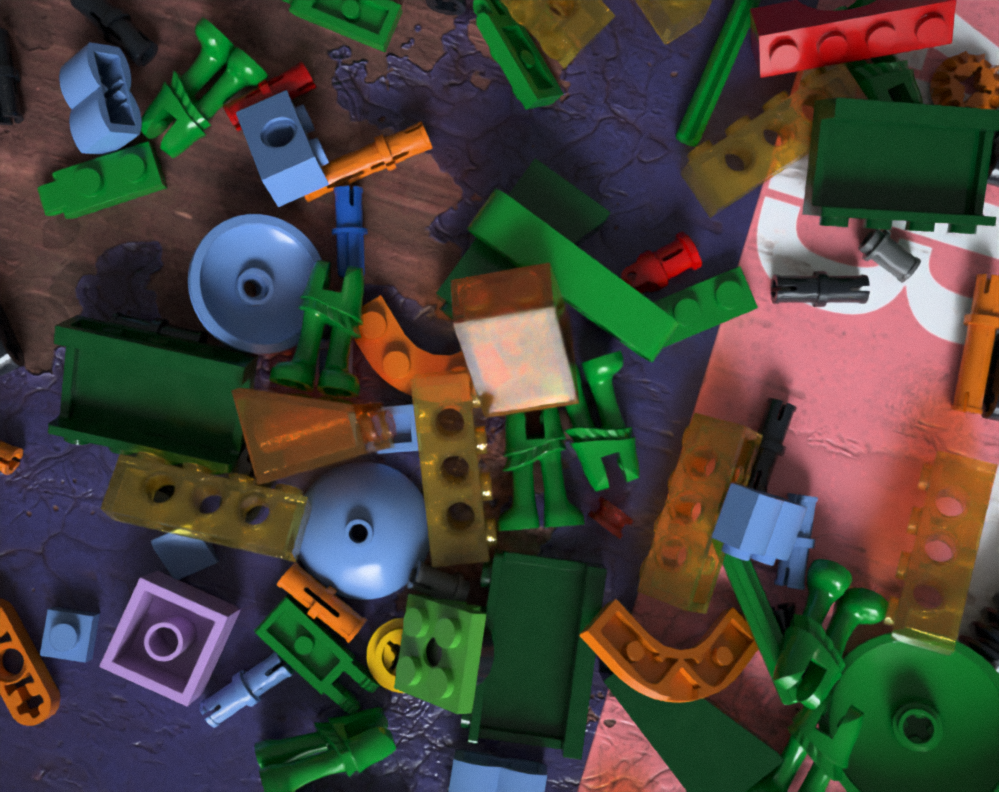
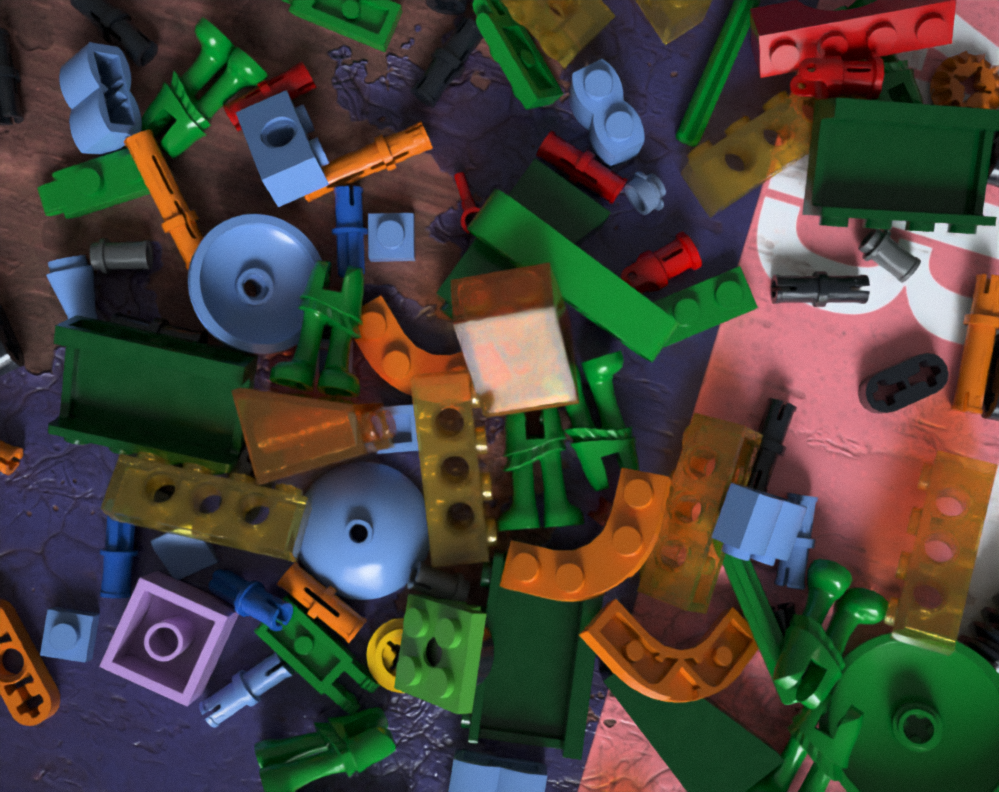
none -> medium blue cone [46,255,98,319]
none -> dark grey pin [90,238,154,274]
none -> blue axle [99,504,138,599]
none -> orange pin [123,130,203,270]
none -> blue axle [208,569,293,632]
none -> medium blue plate [368,213,416,262]
none -> black pin [410,16,484,108]
none -> red hand [454,172,480,234]
none -> orange plate [499,468,671,602]
none -> red pin [536,130,628,205]
none -> medium blue brick [569,59,645,170]
none -> sand blue plate [624,171,666,215]
none -> red piece [790,55,884,100]
none -> black beam [858,353,949,414]

